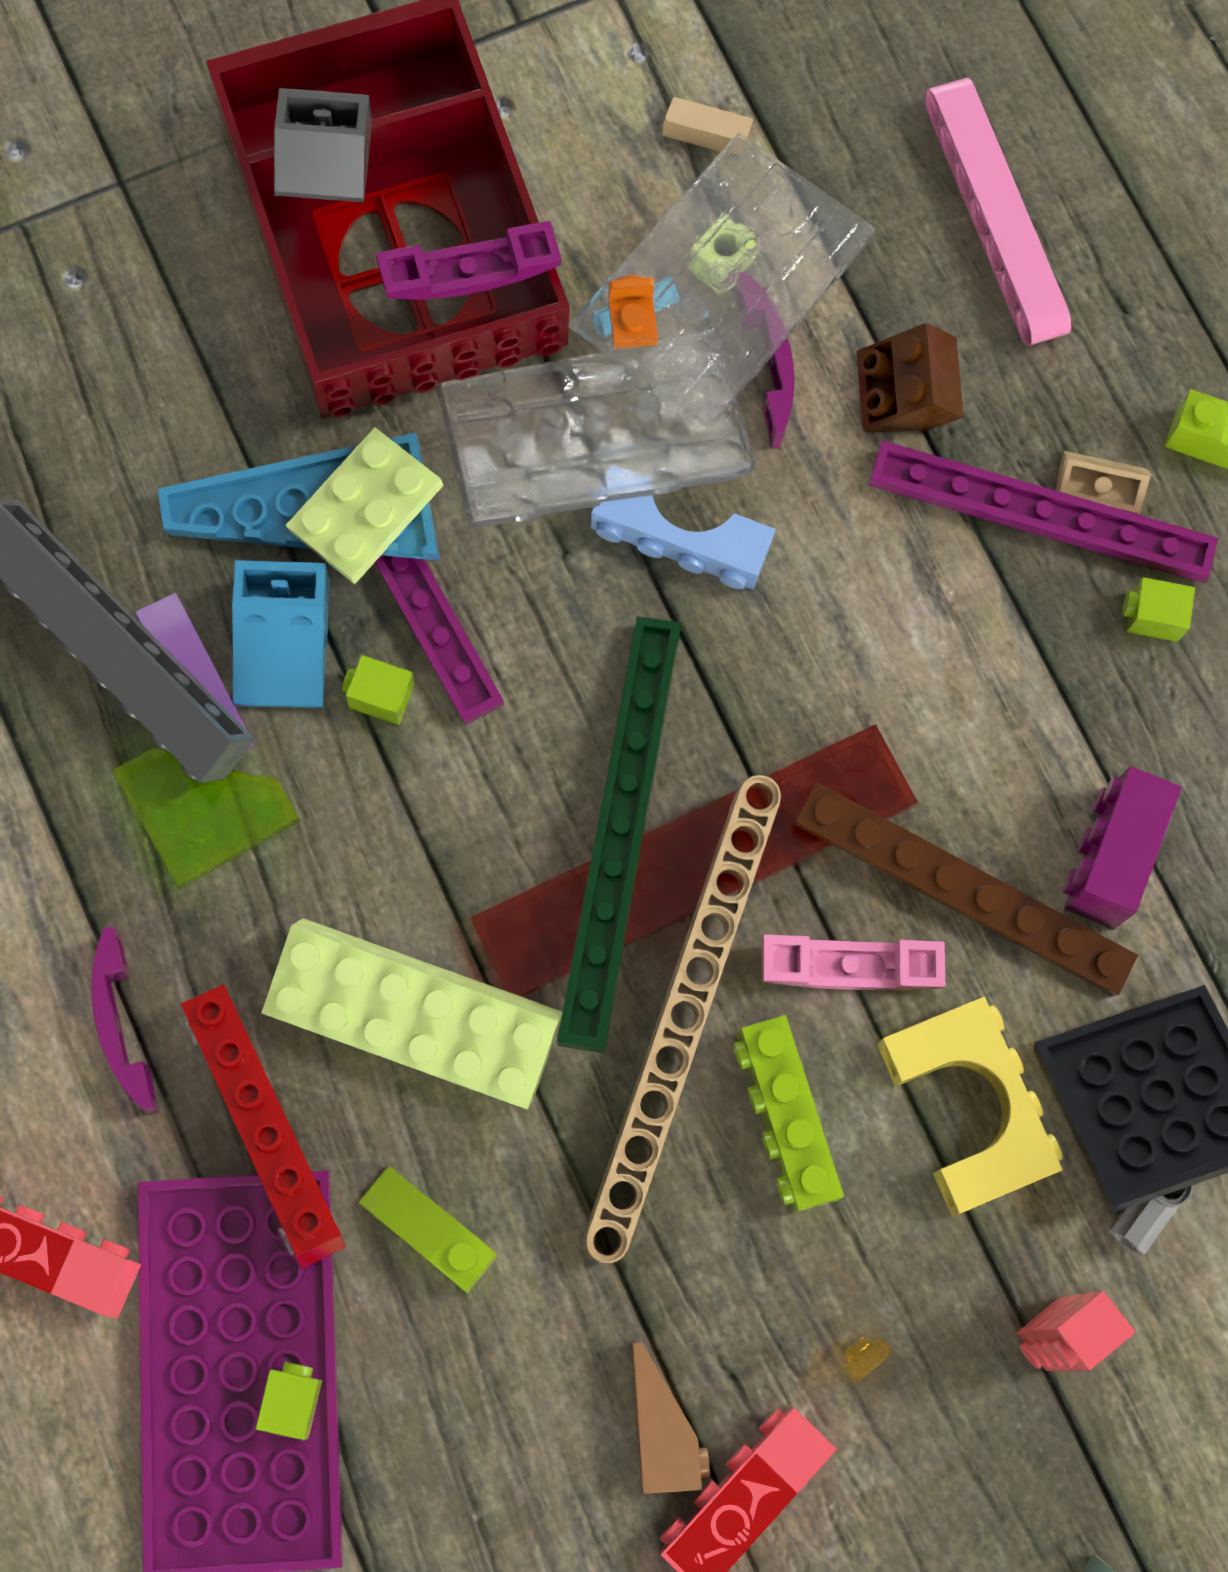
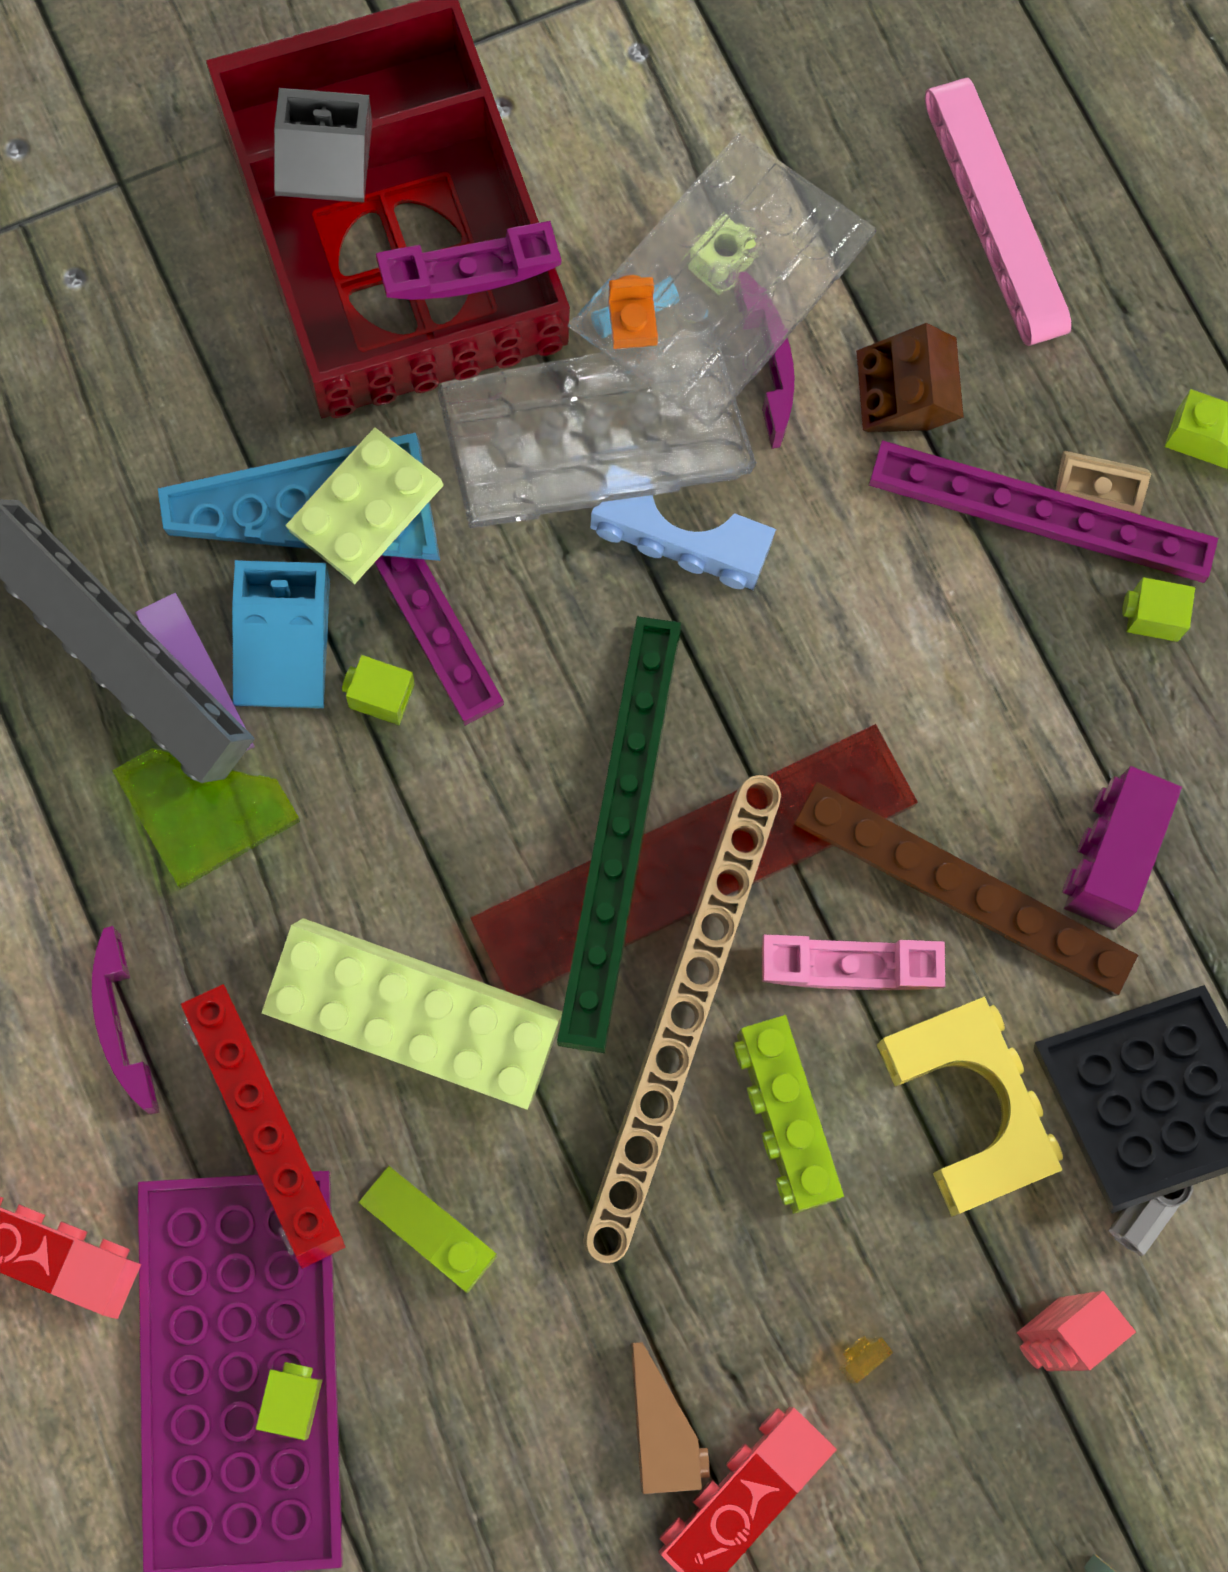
tan slope [662,97,754,158] -> none

